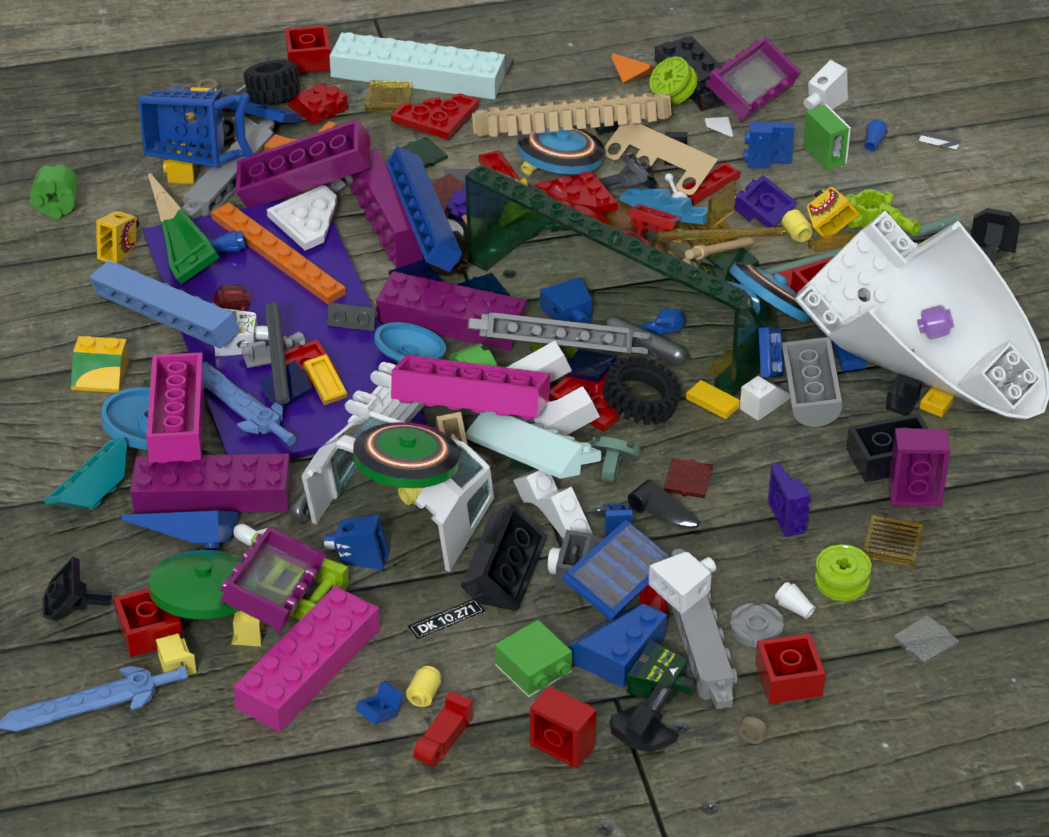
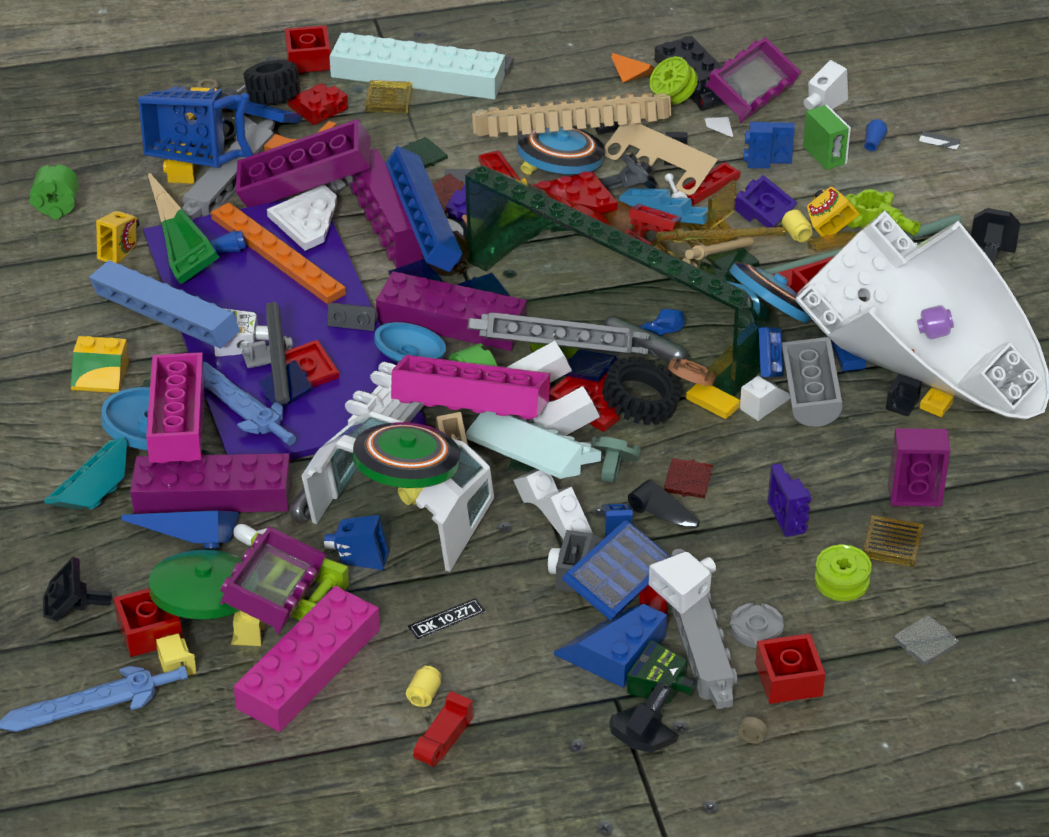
clear red head [214,284,251,311] -> none
light grey hand [288,332,306,349] -> none
yellow tile [304,354,347,405] -> none
blue bracket [356,681,404,724] -> none
red plate [391,93,479,140] -> none
black slope [460,503,547,611] -> none
bright green piece [495,620,572,697] -> none
red brick [530,686,596,769] -> none
blue torso [540,277,592,324] -> none
white cone [775,582,816,619] -> none
black brick [846,413,929,483] -> none
none -> nougat tile [668,357,716,386]

